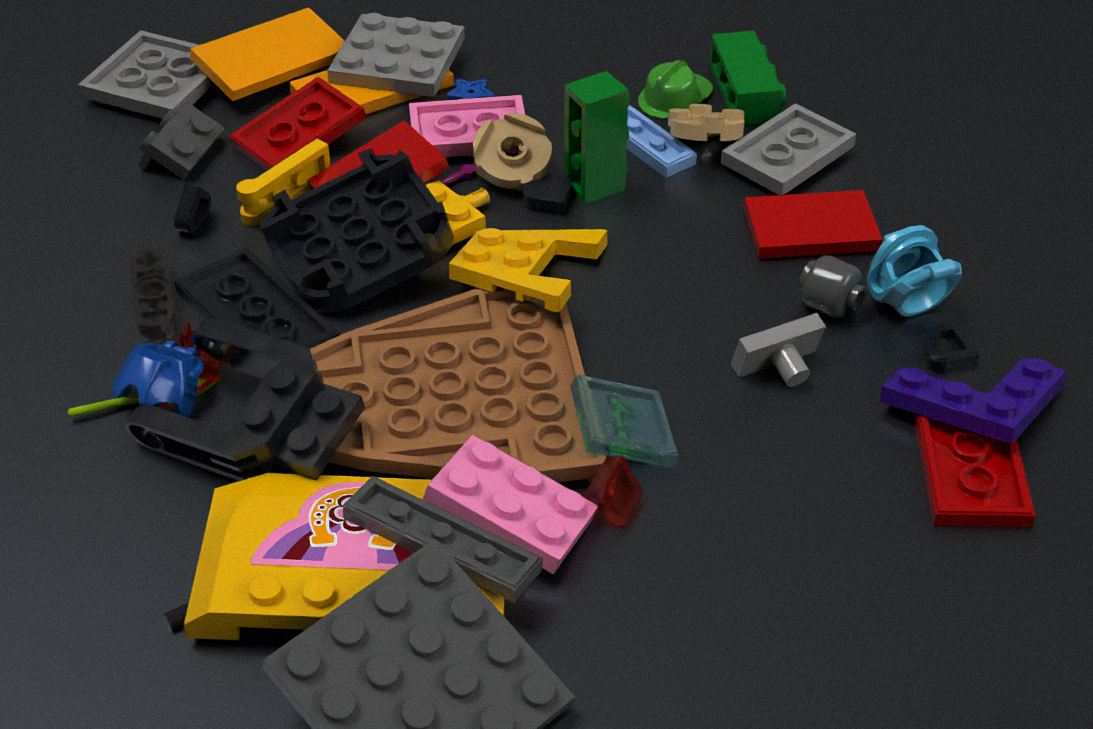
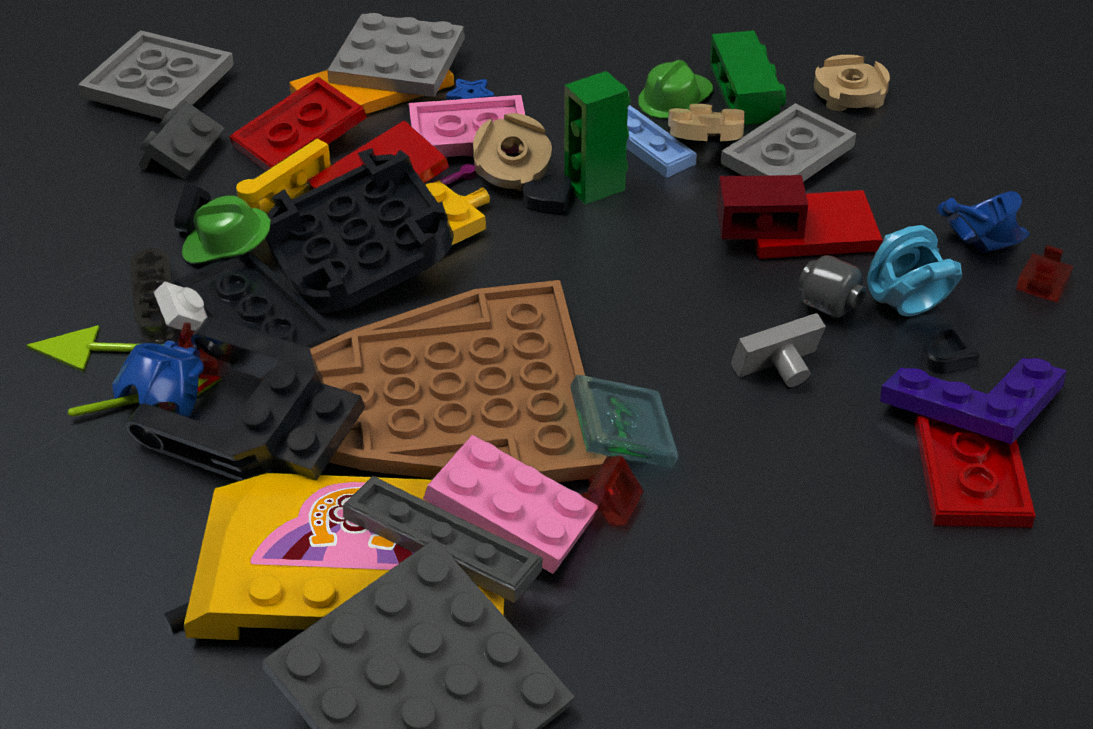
light orange tile [190,7,345,101] -> none
yellow wing [449,228,607,312] -> none
none -> lime piece [26,325,164,372]
none -> white plate [154,282,208,333]
none -> bright green piece [182,195,271,264]
none -> dark red brick [717,175,808,239]
none -> tan plate [814,54,890,111]
none -> blue helmet [937,191,1030,253]
none -> clear red tile [1016,245,1074,303]

